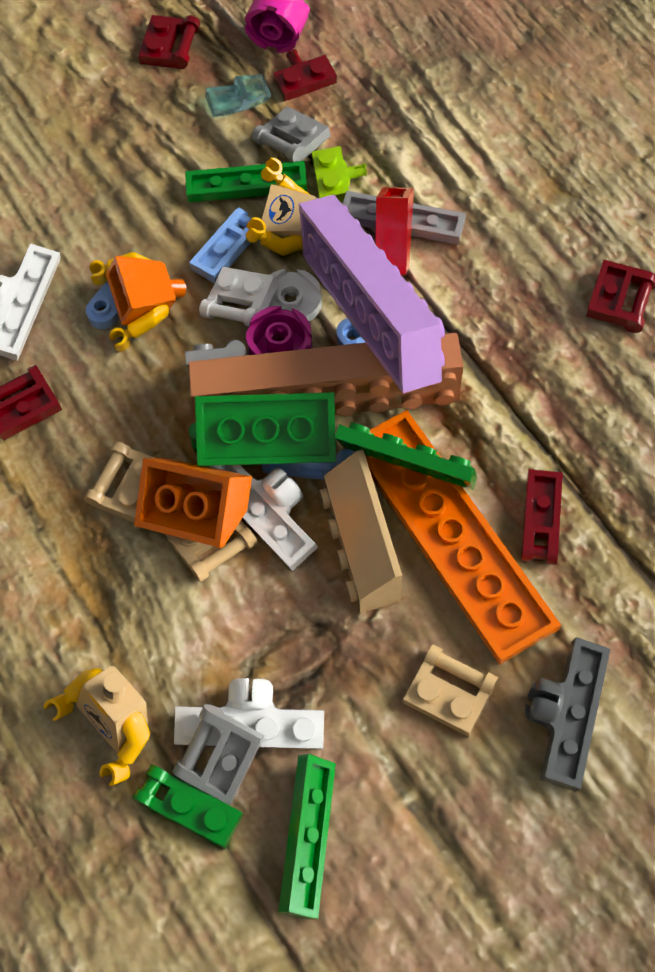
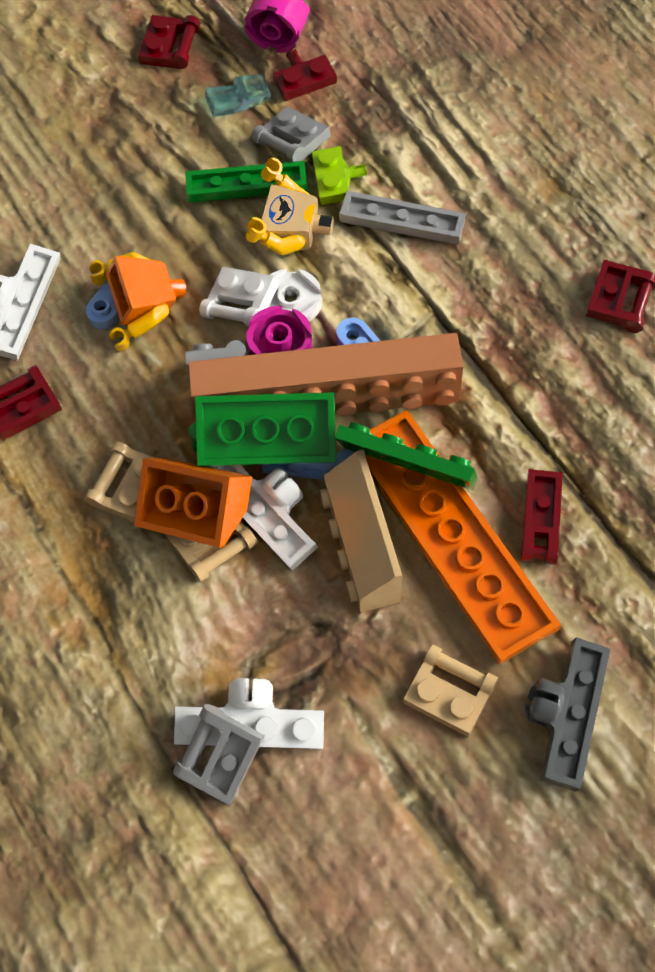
torso [43,665,150,786] -> none
green plate [132,764,243,849] -> none
light blue plate [189,208,258,283] -> none
plate [278,754,336,920] -> none
lavender brick [299,195,445,393] -> none
red slope [375,187,414,275] -> none

